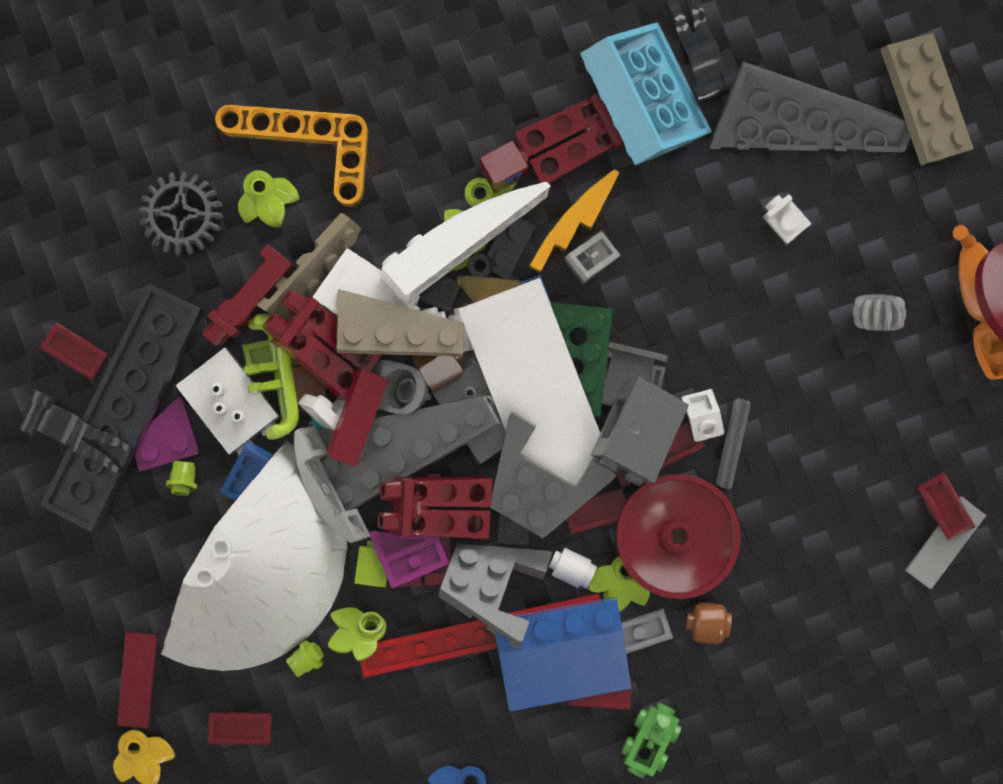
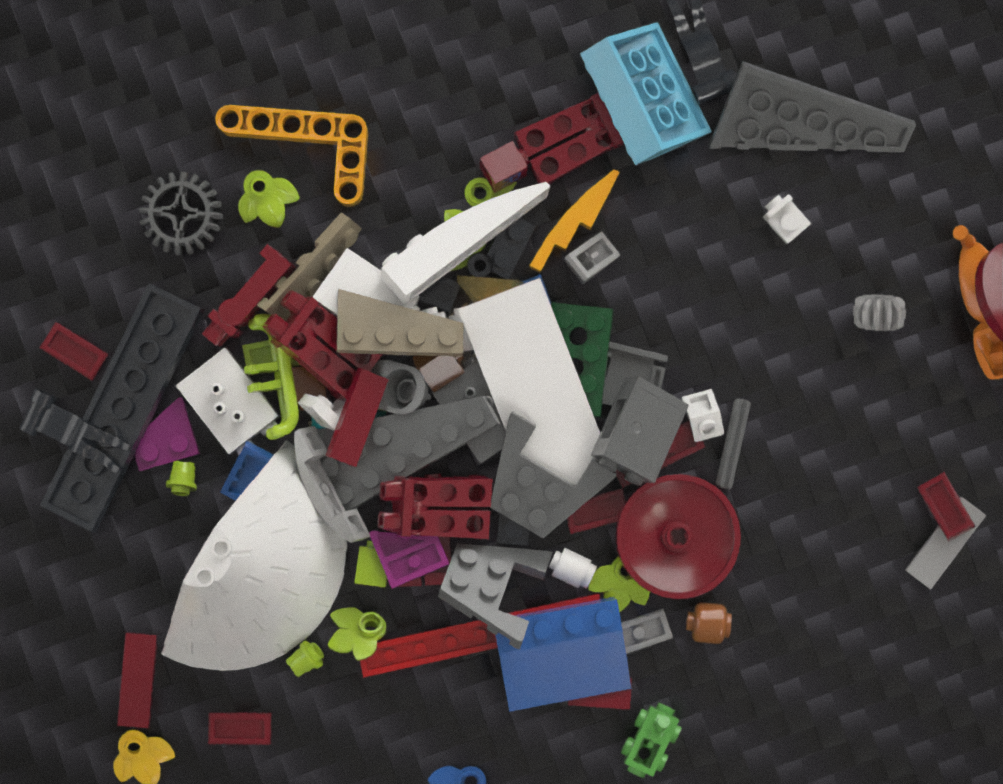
dark tan plate [880,33,974,166] -> none

